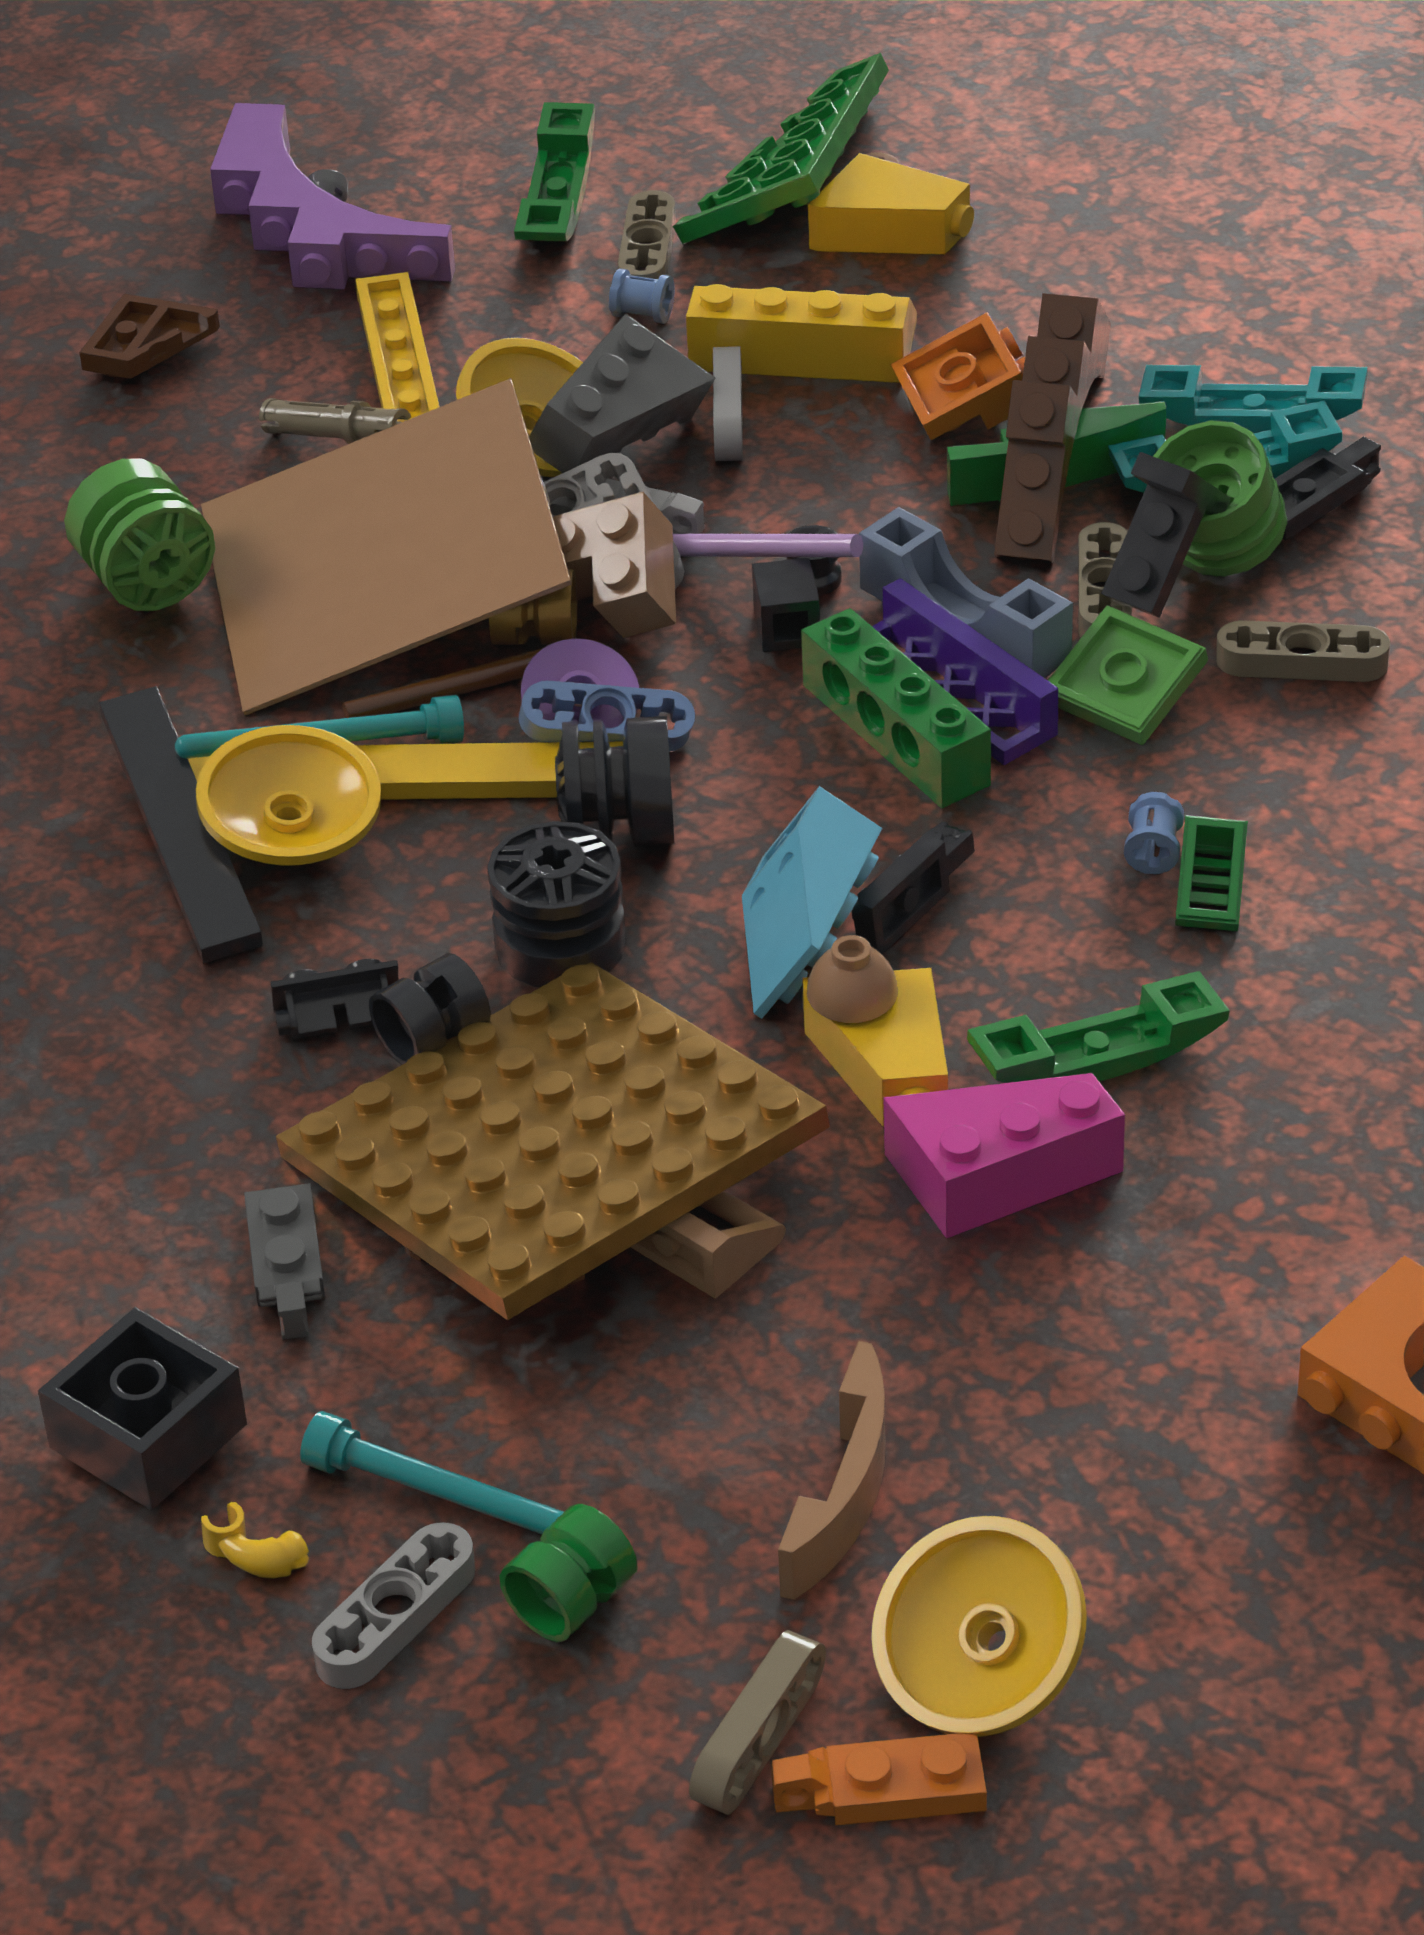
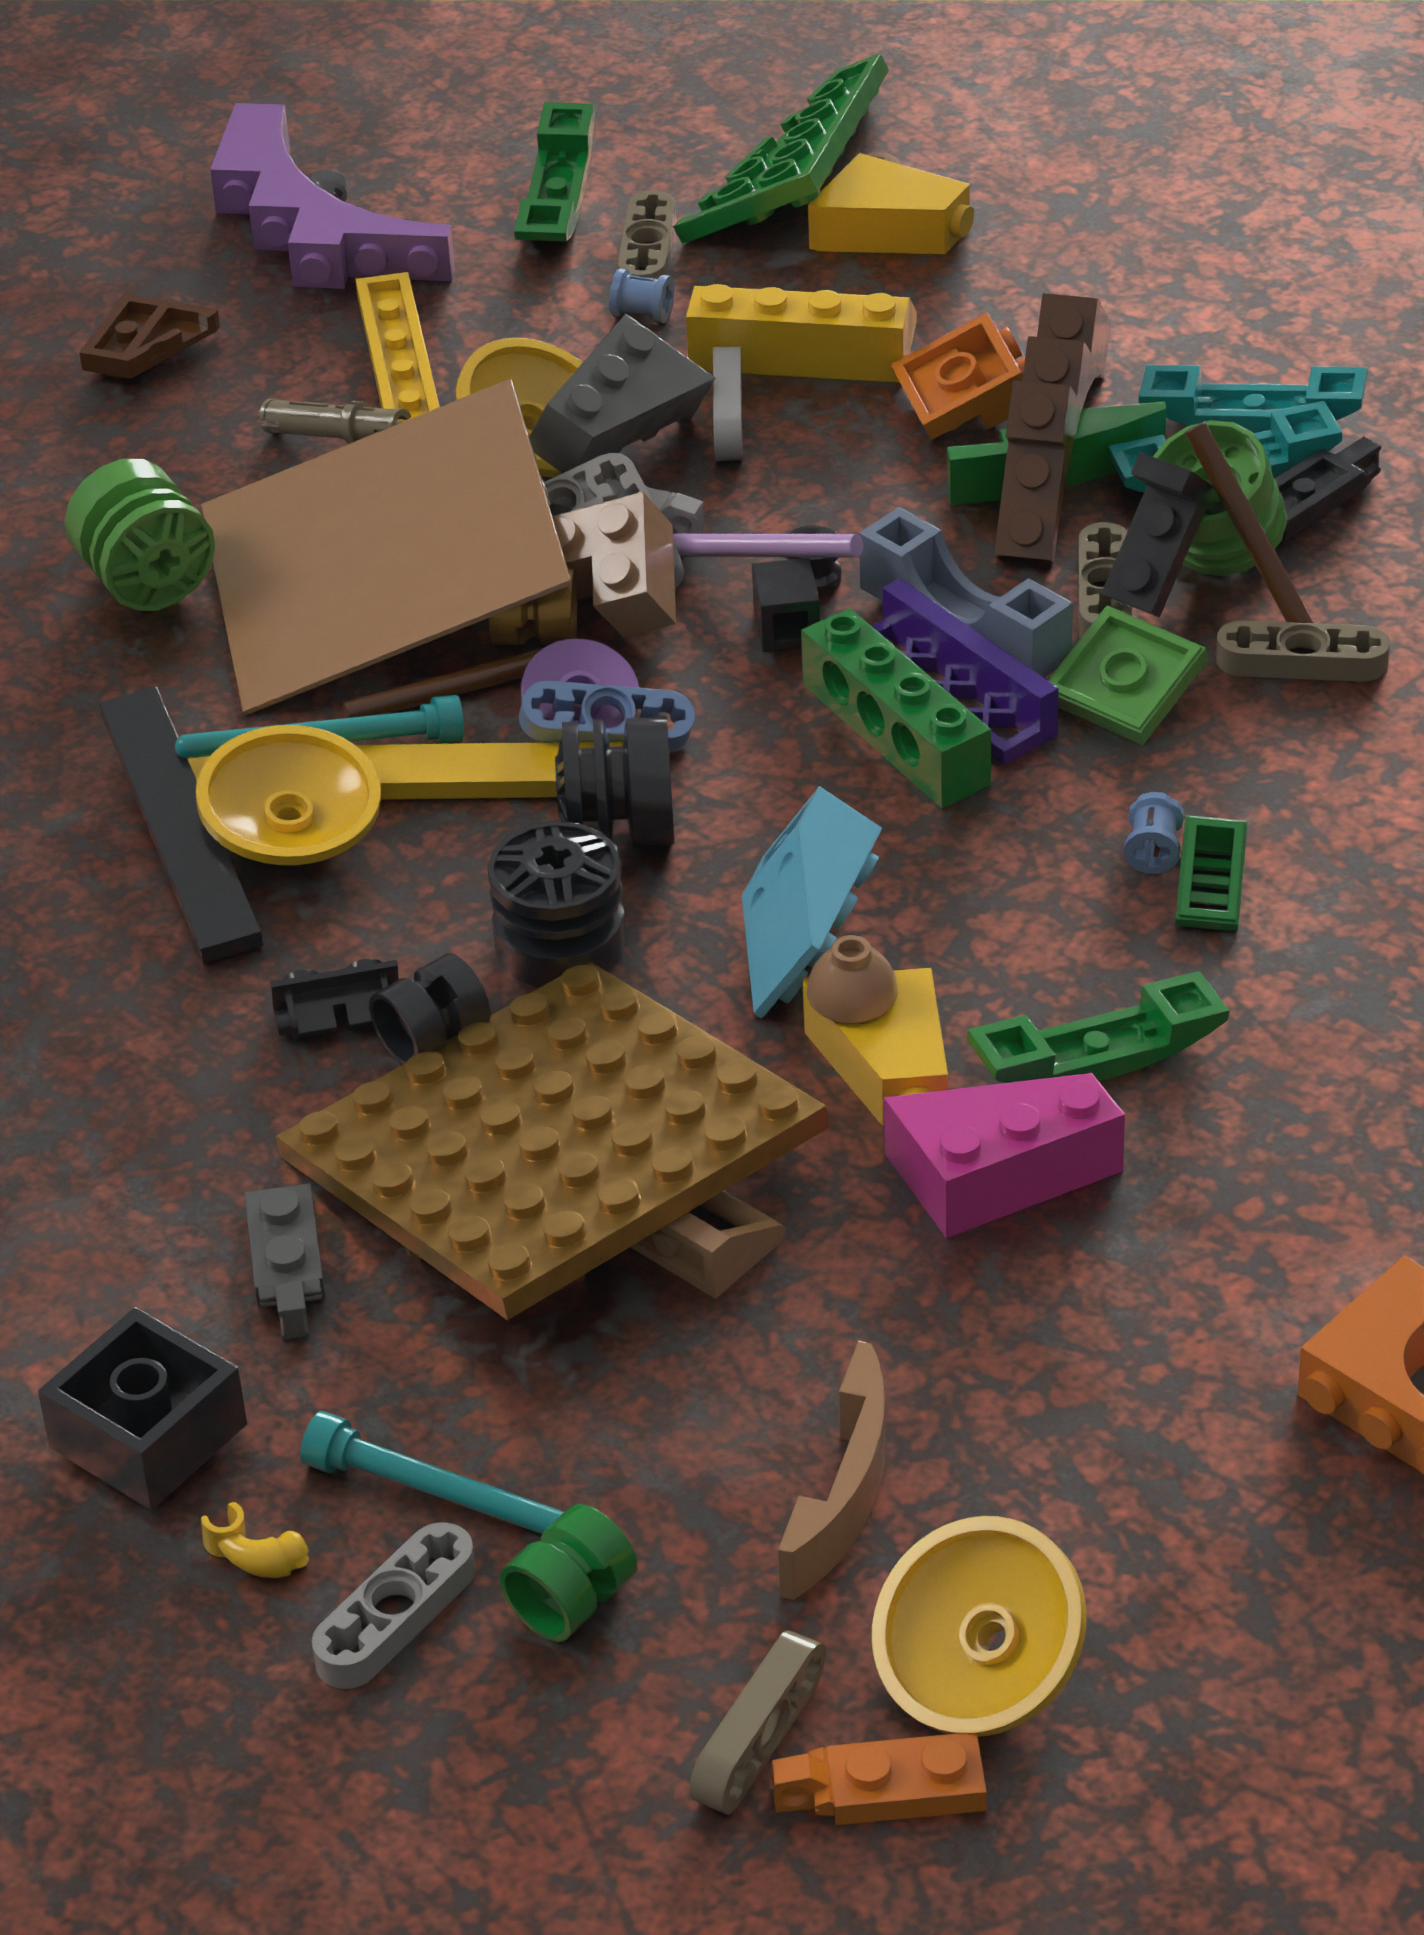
black hinge [852,821,975,954] -> none
none -> reddish brown bar [1184,421,1314,623]

